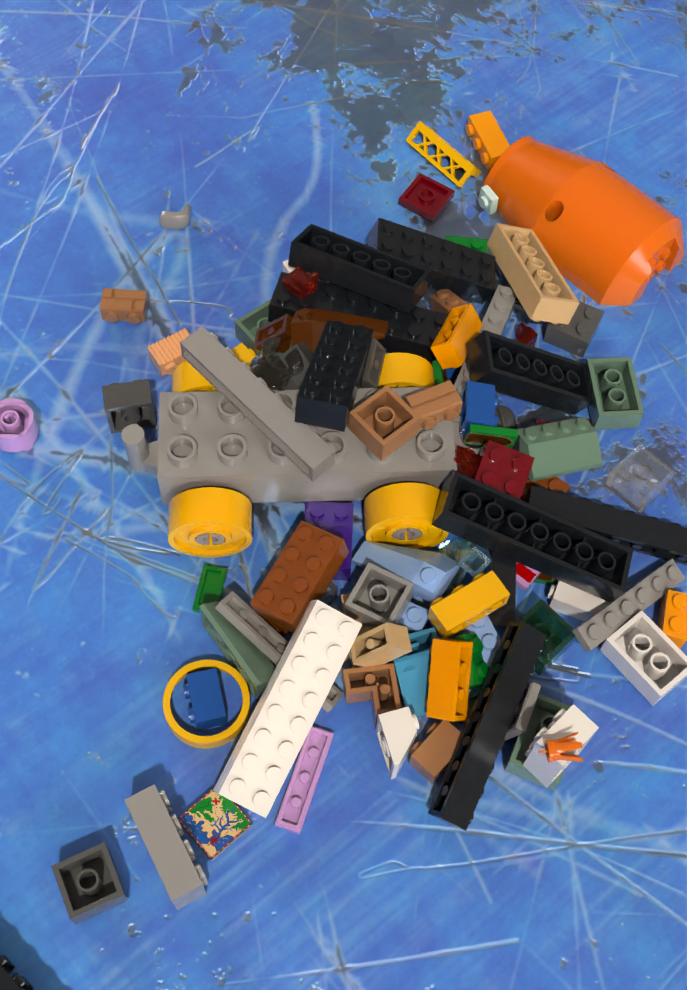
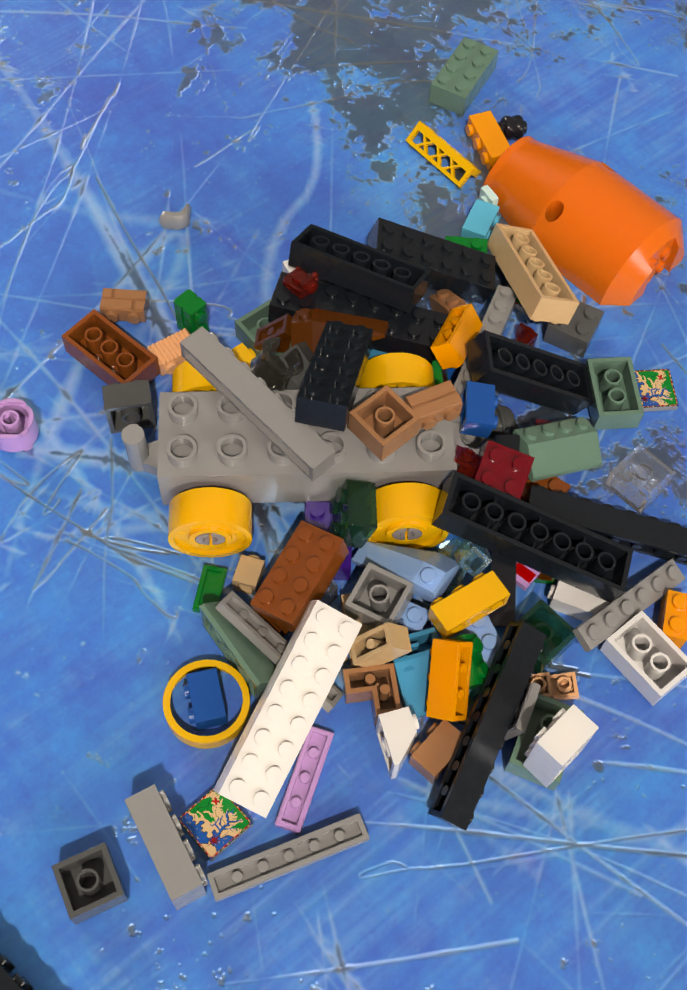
dark grey slope [362,338,386,388] -> none
dark red plate [398,173,455,222] -> none
green tile [464,424,518,449] -> none
orange piece [538,732,584,763] -> none
none -> dark orange brick [61,309,160,385]
none -> green brick [174,289,209,334]
none -> light grey plate [207,813,370,903]
none -> tan brick [232,554,265,596]
none -> clear green brick [329,480,377,548]
none -> sand green brick [428,37,499,116]
none -> medium azure brick [460,199,501,240]
none -> black piece [498,115,527,141]
none -> light nougat slope [527,672,580,701]
none -> tile [634,369,679,412]

